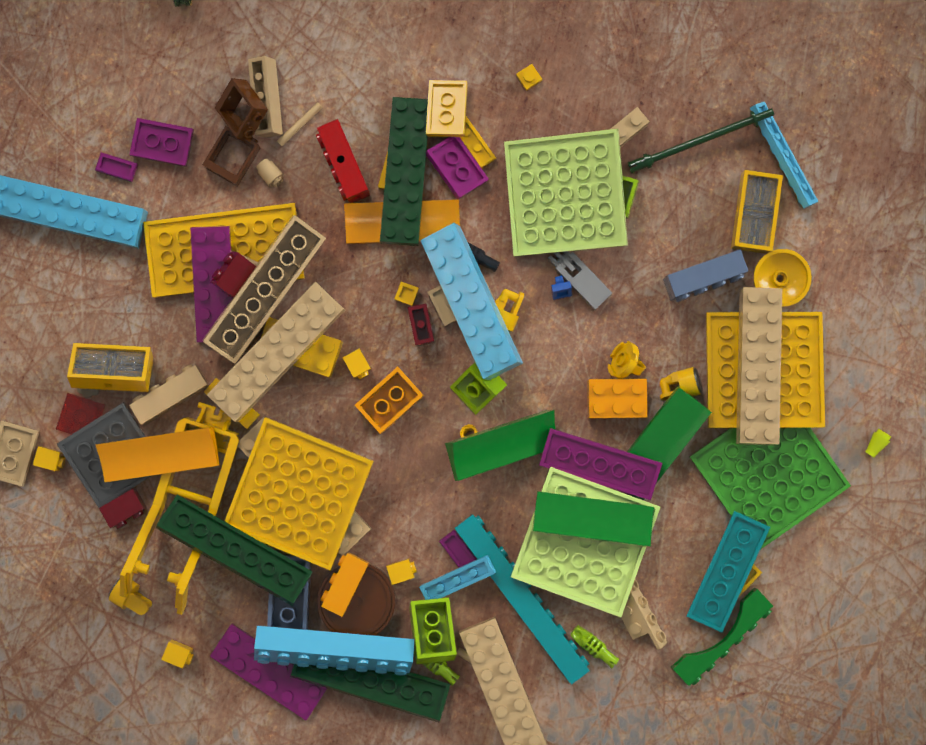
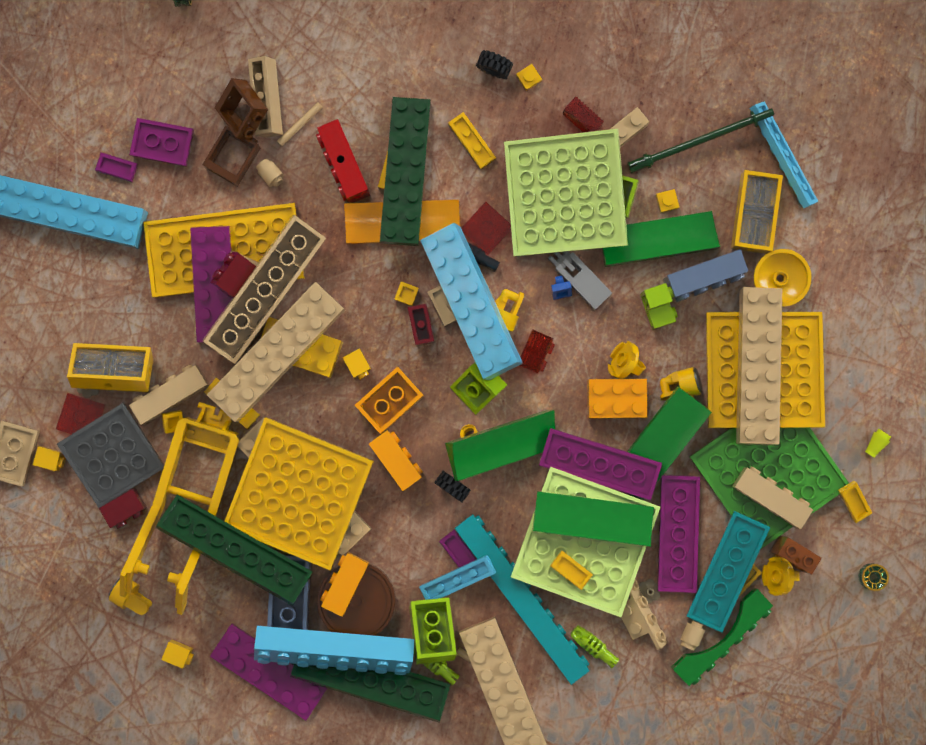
light orange arch [96,427,219,482] -> none
yellow brick [386,558,417,585] -> none
yellow plate [426,80,468,137] -> none
magenta plate [426,137,489,200] -> none
none -> yellow plate [161,410,183,434]
none -> light orange brick [369,430,423,491]
none -> black tyre [434,470,471,503]
none -> clear red plate [461,201,511,255]
none -> black tyre [476,50,513,79]
none -> clear red brick [519,329,555,375]
none -> yellow tile [550,550,593,590]
none -> clear red brick [563,97,604,133]
none -> green arch [602,211,720,267]
none -> dark tan plant [639,579,660,603]
none -> lime brick [640,283,678,330]
none -> yellow plate [656,189,679,213]
none -> magenta plate [657,475,700,593]
none -> tan brick [680,620,705,651]
none -> tan brick [732,466,813,529]
none -> yellow tile [762,557,800,596]
none -> dark orange window [769,536,822,575]
none -> yellow tile [838,481,872,523]
none -> clear green wheel [858,563,889,591]

